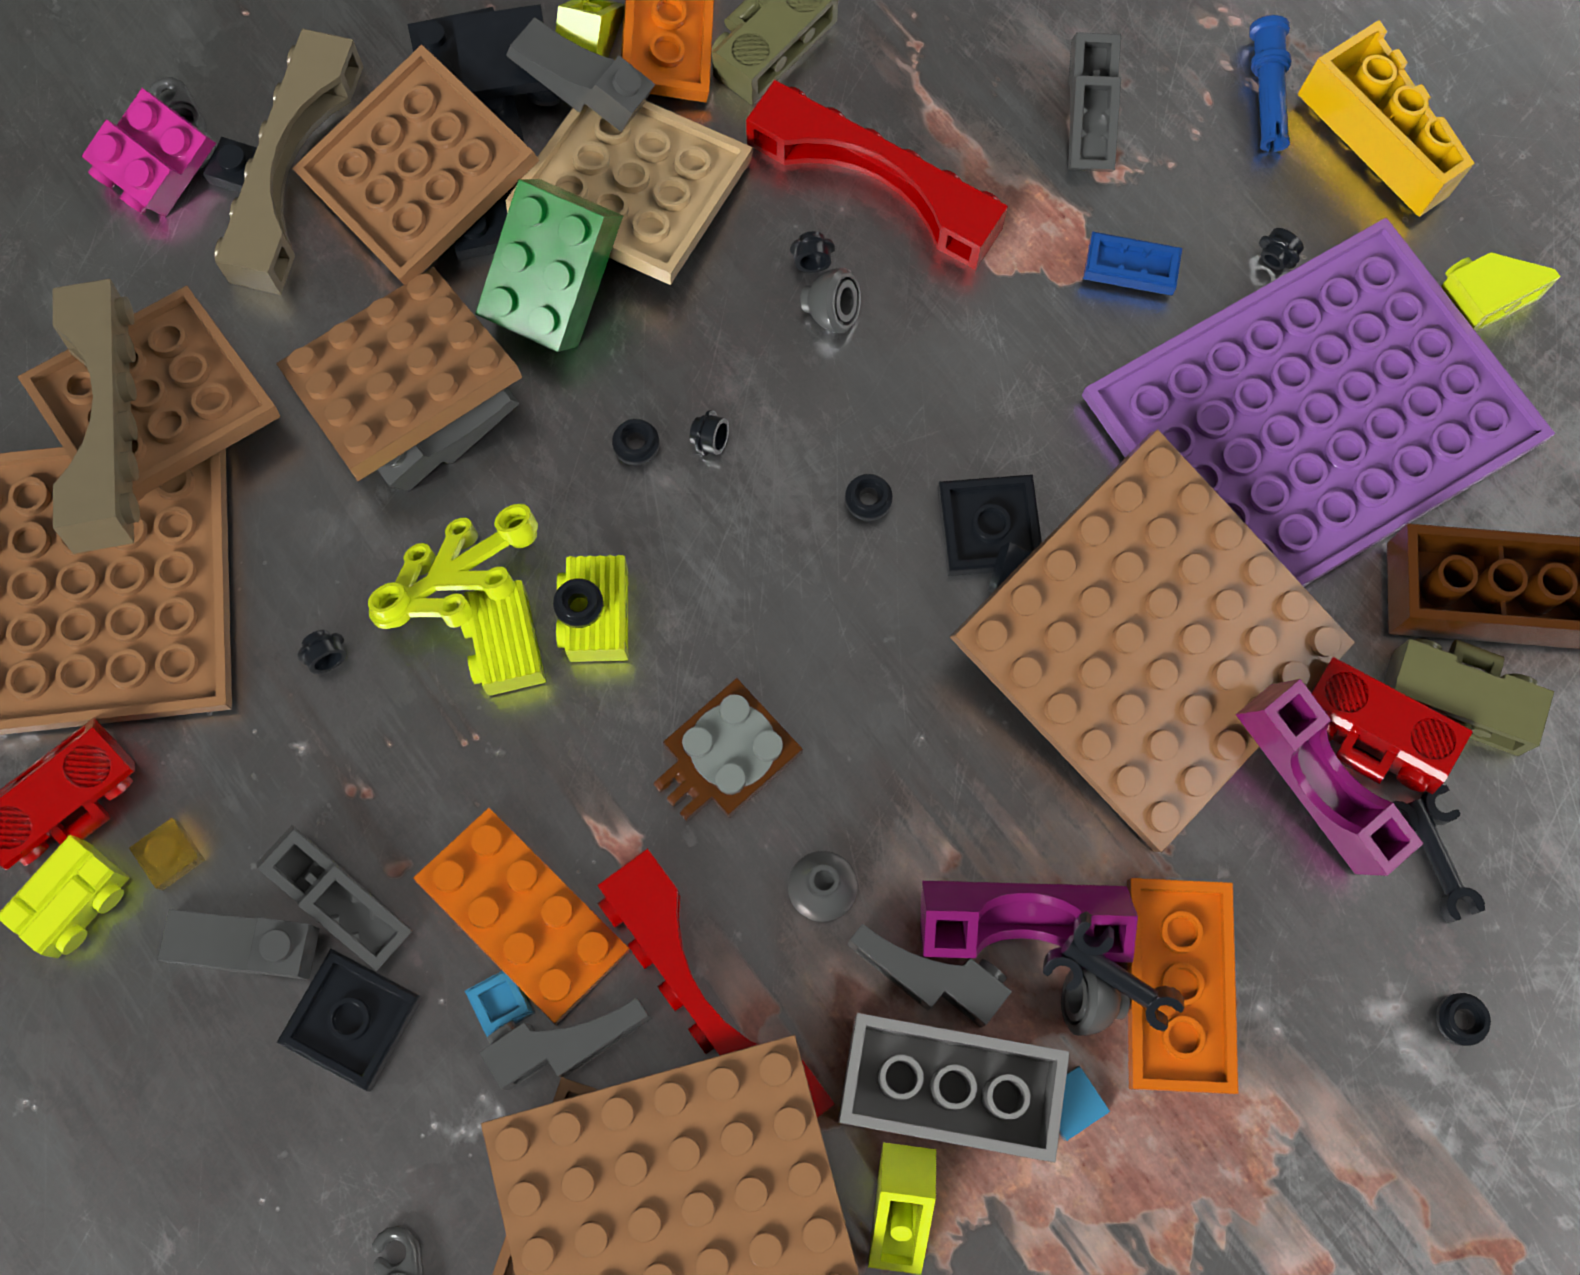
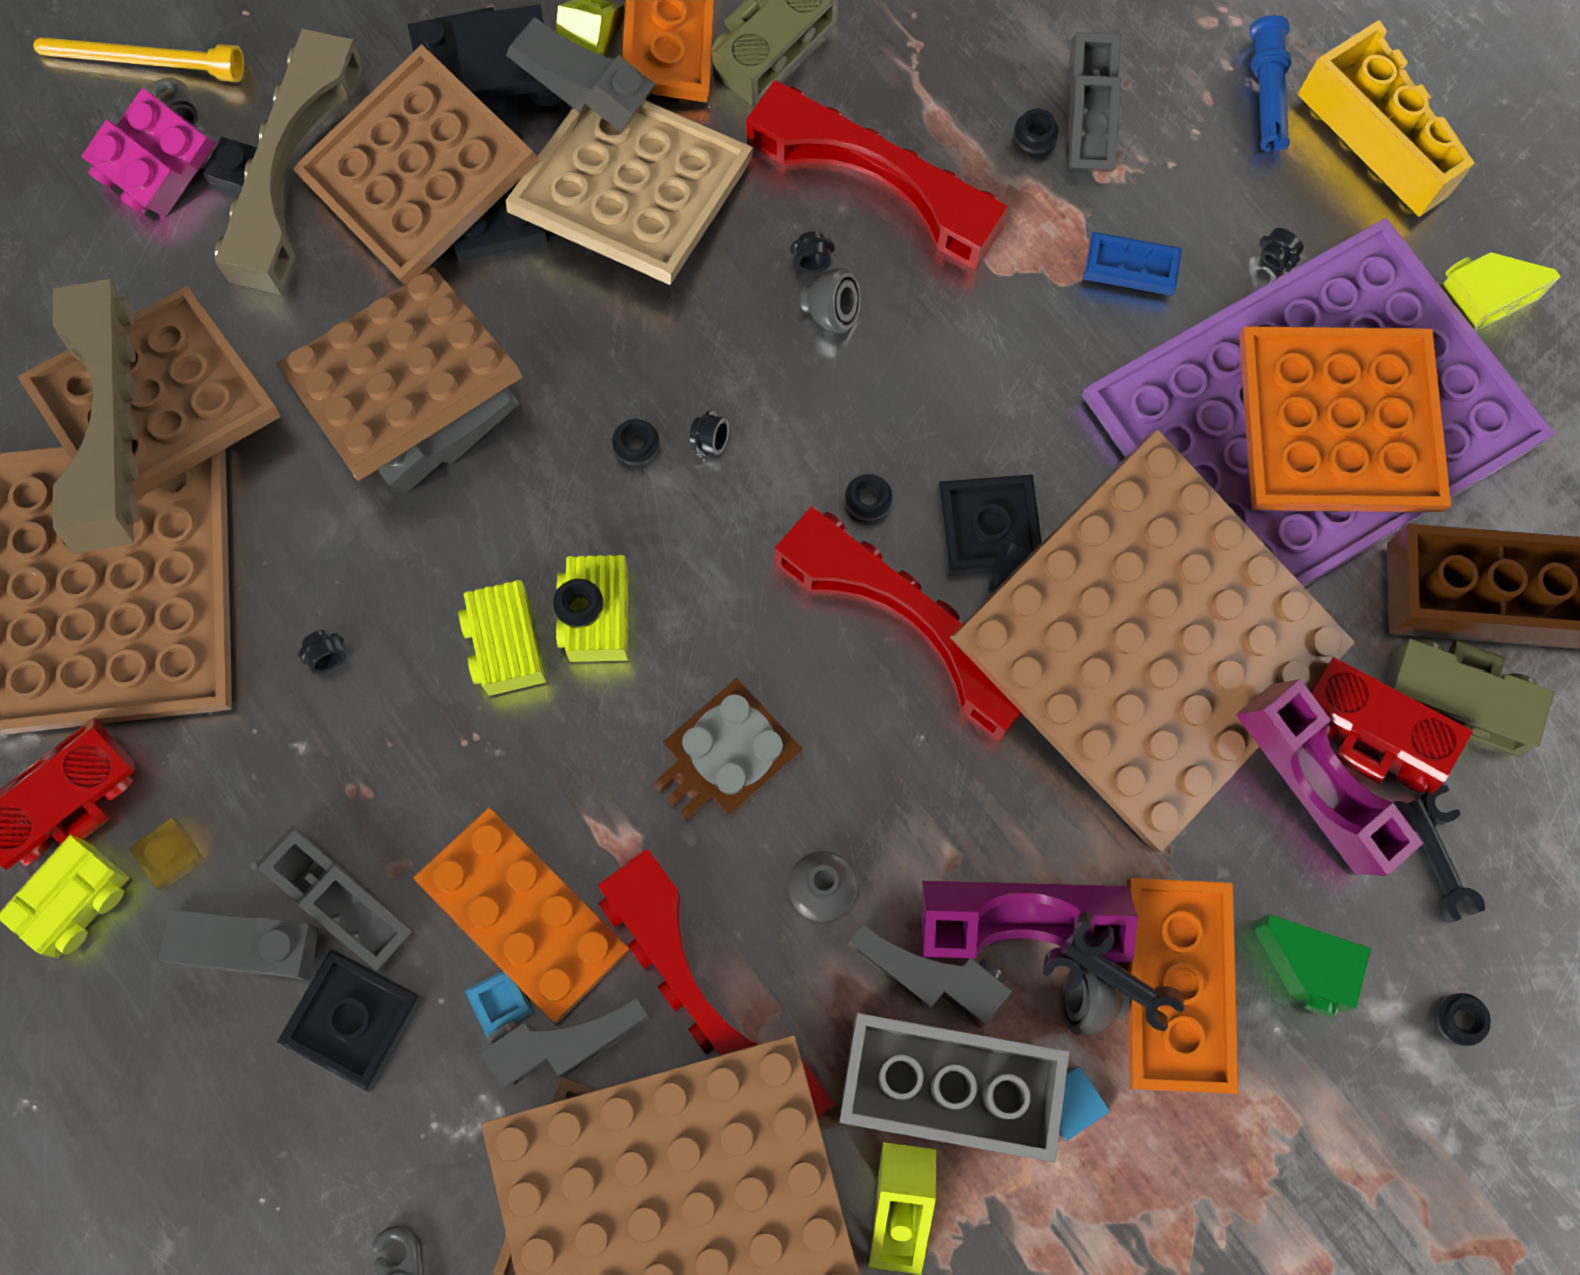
neon yellow plant [368,504,538,629] -> none
brick [475,179,623,352] -> none
none -> yellow piece [33,37,244,82]
none -> red arch [774,506,1022,742]
none -> black plate [1014,108,1059,153]
none -> orange plate [1239,326,1451,512]
none -> green slope [1253,914,1371,1017]

